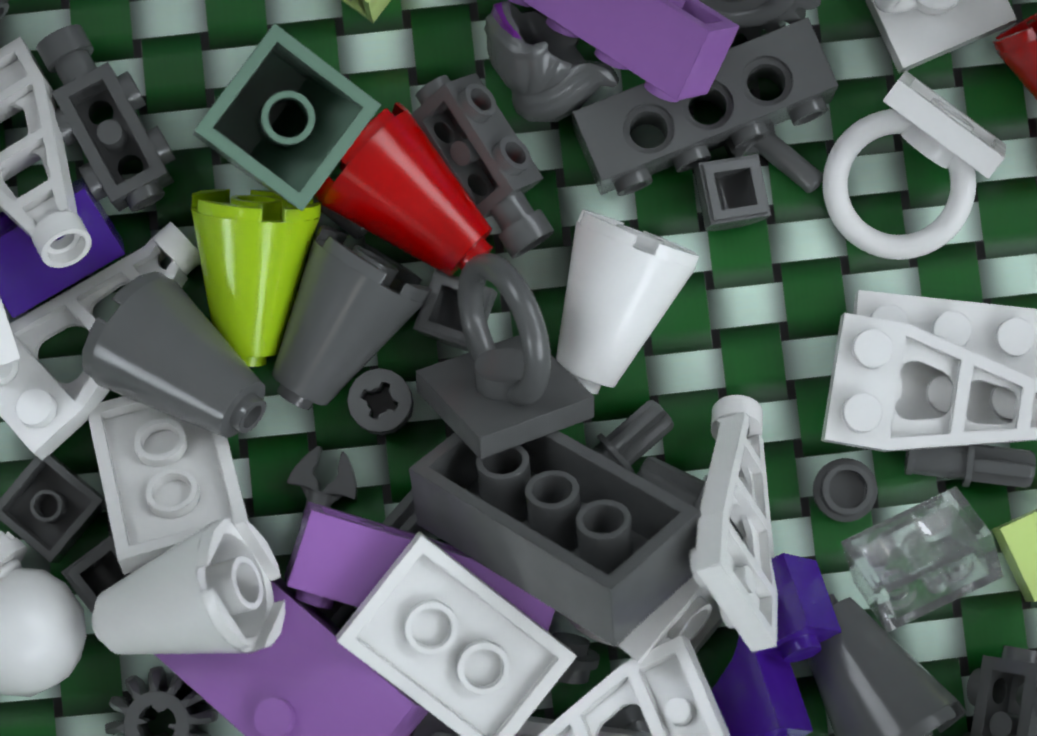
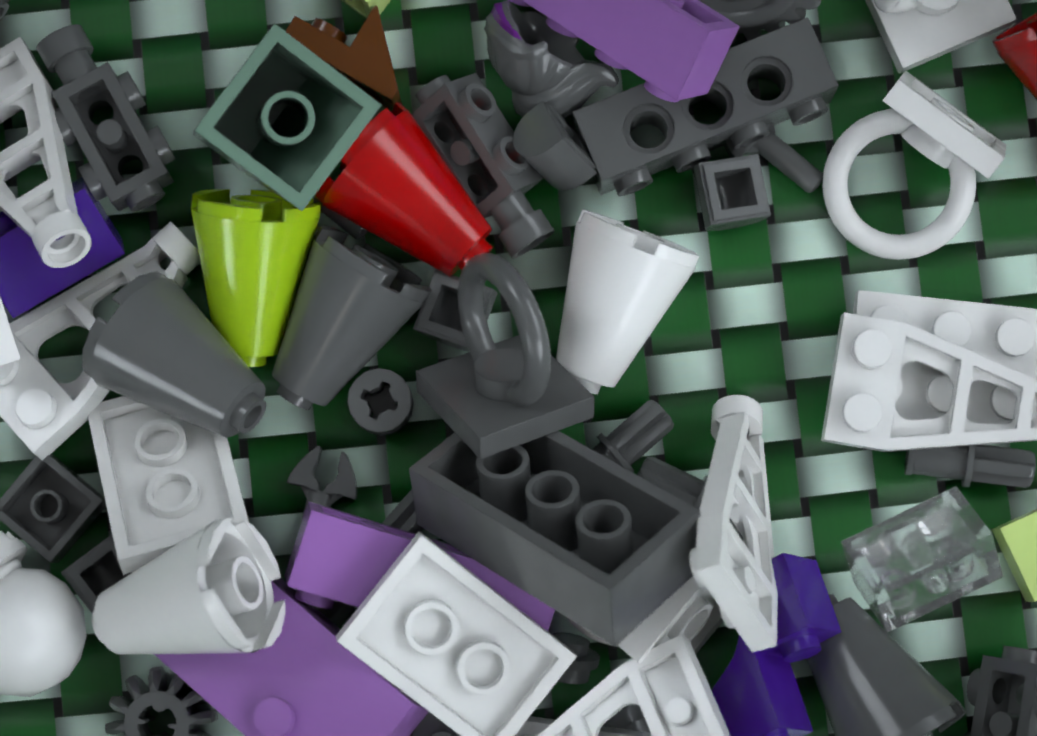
dark grey plate [813,458,878,522] -> none
none -> reddish brown slope [286,5,402,111]
none -> dark grey brick [513,101,597,191]

